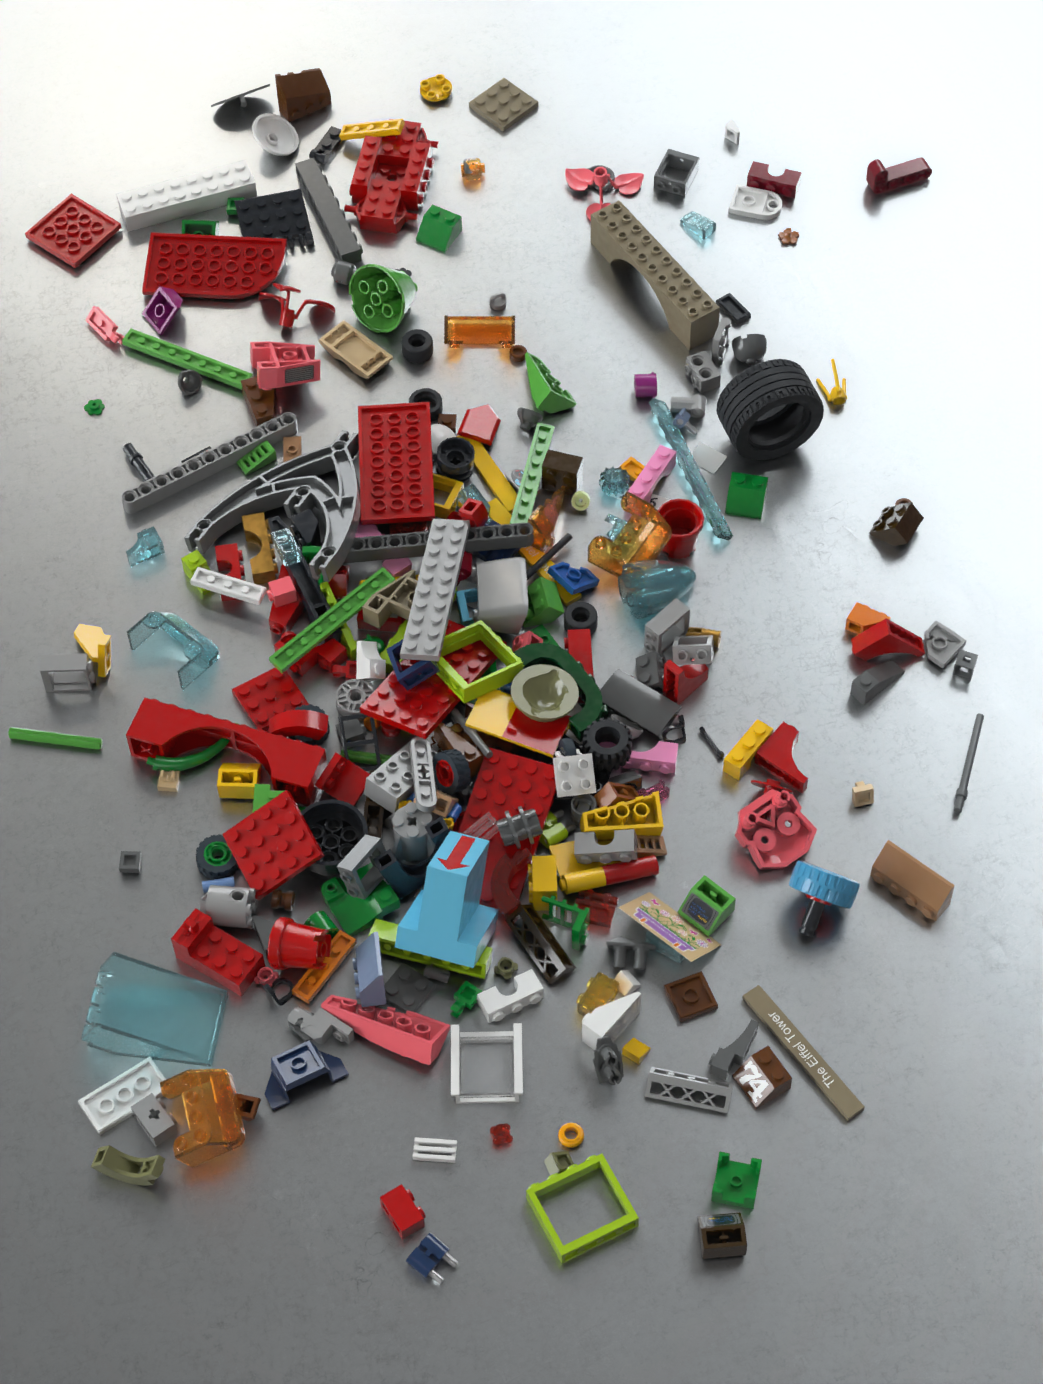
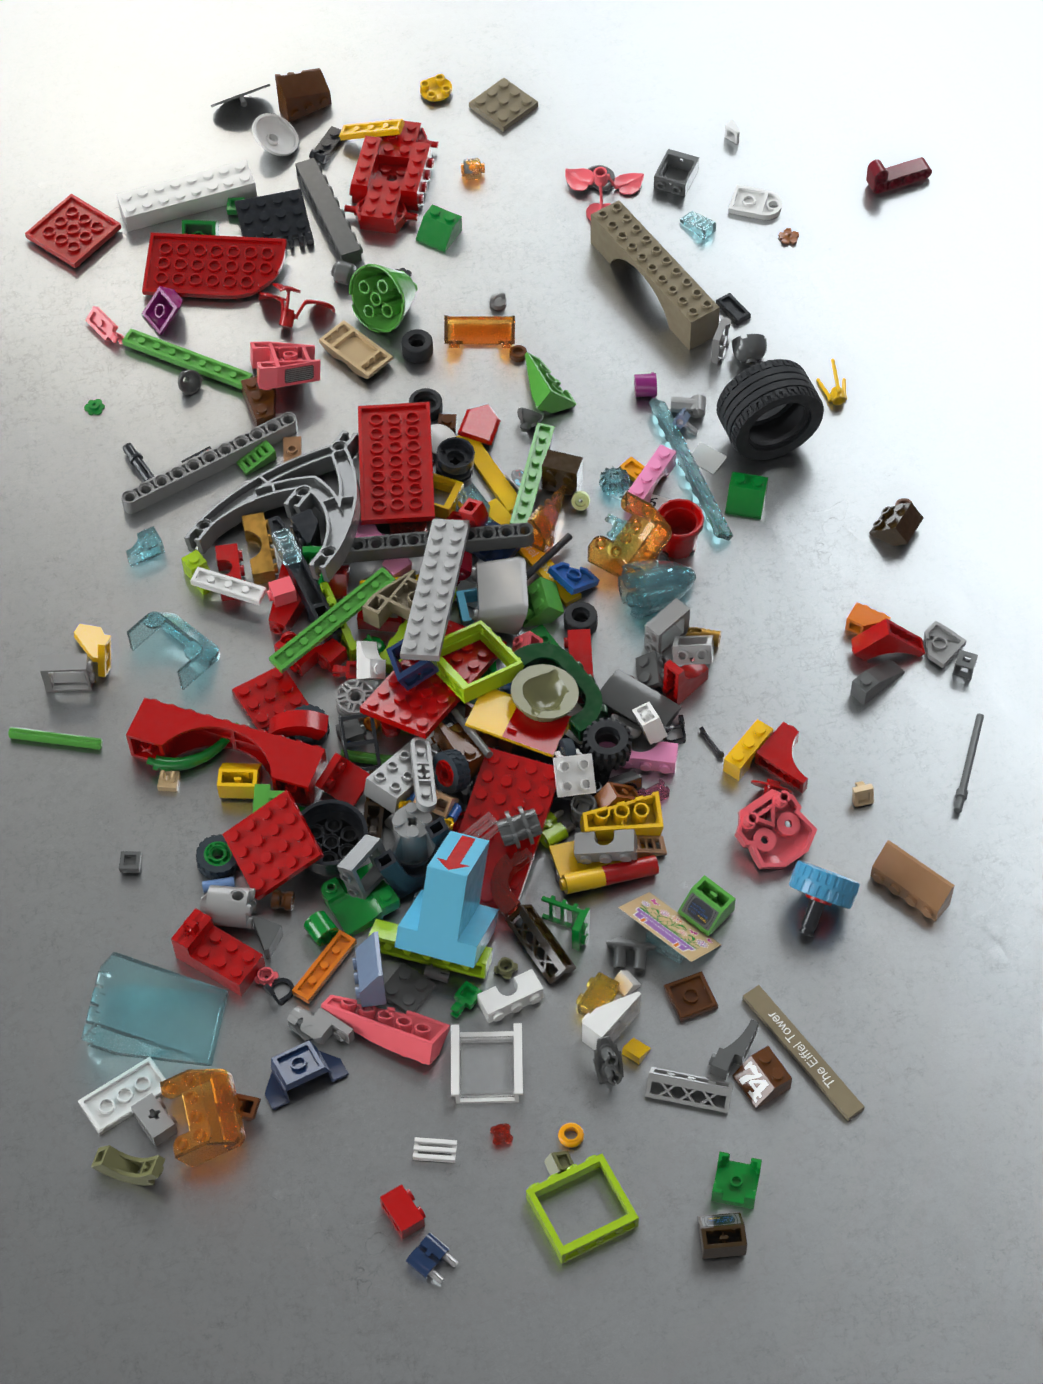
red piece [268,917,332,970] -> none
yellow brick [528,855,558,911] -> none
clear red plate [571,889,619,928] -> none
light grey brick [684,350,721,393] -> none
arch [747,161,802,198] -> none
none -> white arch [632,702,668,745]

